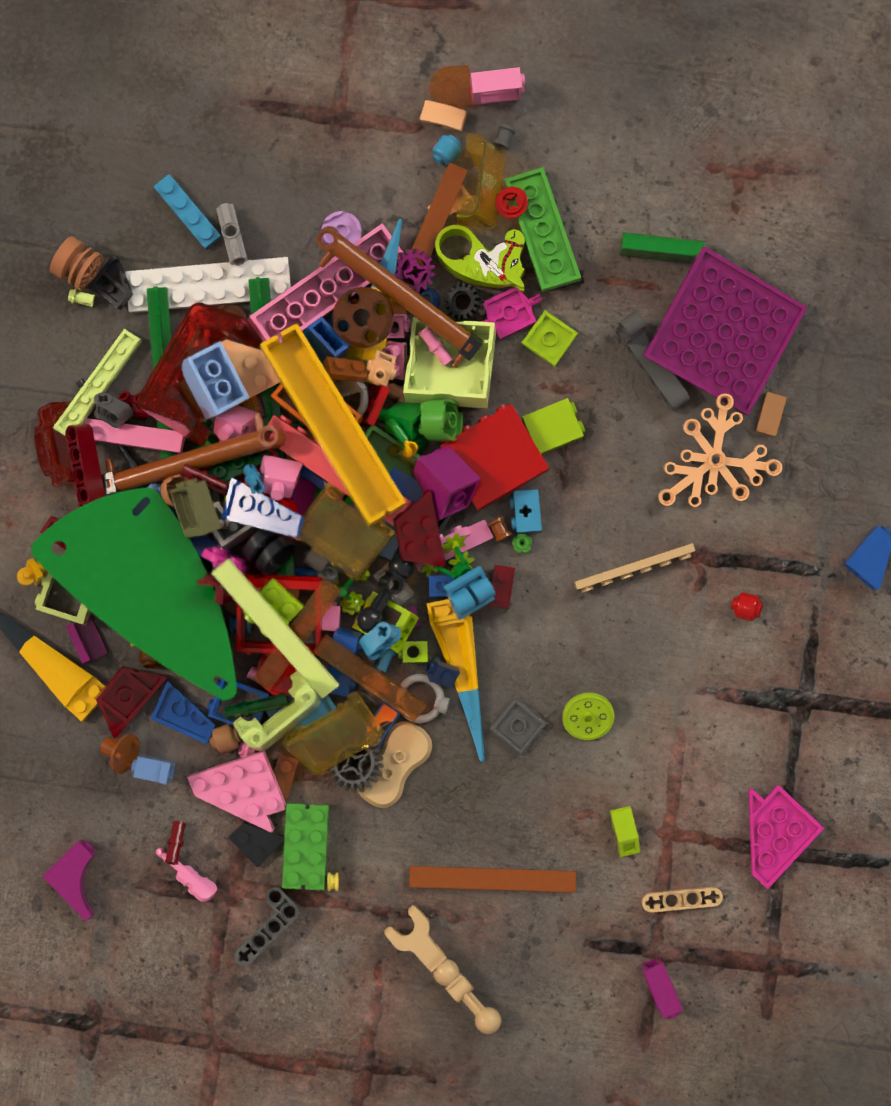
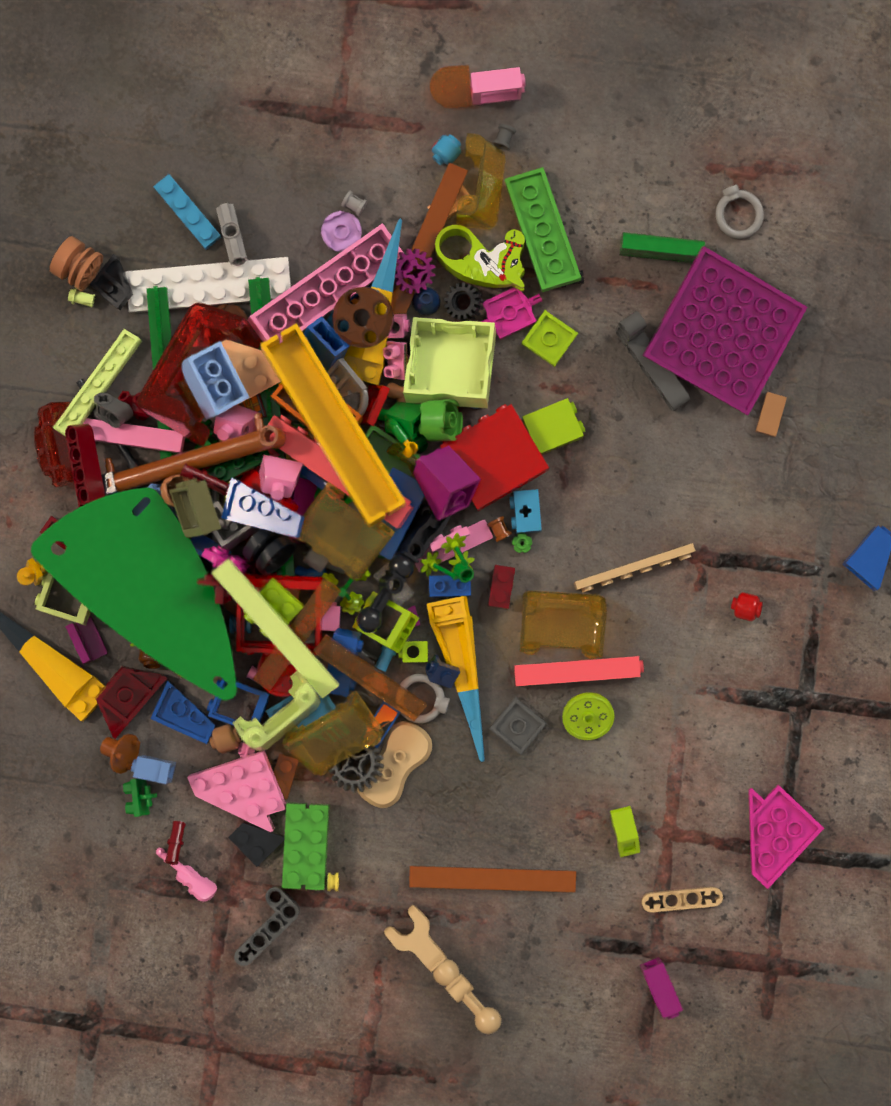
magenta arch [42,839,96,921] -> none
dark green pin [224,693,288,720] -> none
dark azure pin [243,464,264,494] -> none
dark orange piece [317,226,483,368] -> none
sand blue tile [317,565,338,586] -> none
dark orange plate [324,357,368,383] -> none
dark azure piece [359,622,401,660] -> none
light nougat brick [366,350,397,386] -> none
dark red wing [393,490,446,567] -> none
bright pink pin [419,326,454,367] -> none
light nougat slope [420,100,467,132] -> none
dark azure plate [444,566,495,620] -> none
red gear [495,187,528,219] -> none
light nougat plant [658,394,782,507] -> none
none -> green hips [123,778,158,817]
none -> light grey bush [341,191,368,216]
none -> coral brick [514,656,644,686]
none -> clear yellow windscreen [520,591,607,659]
none -> light grey piece [716,185,764,239]

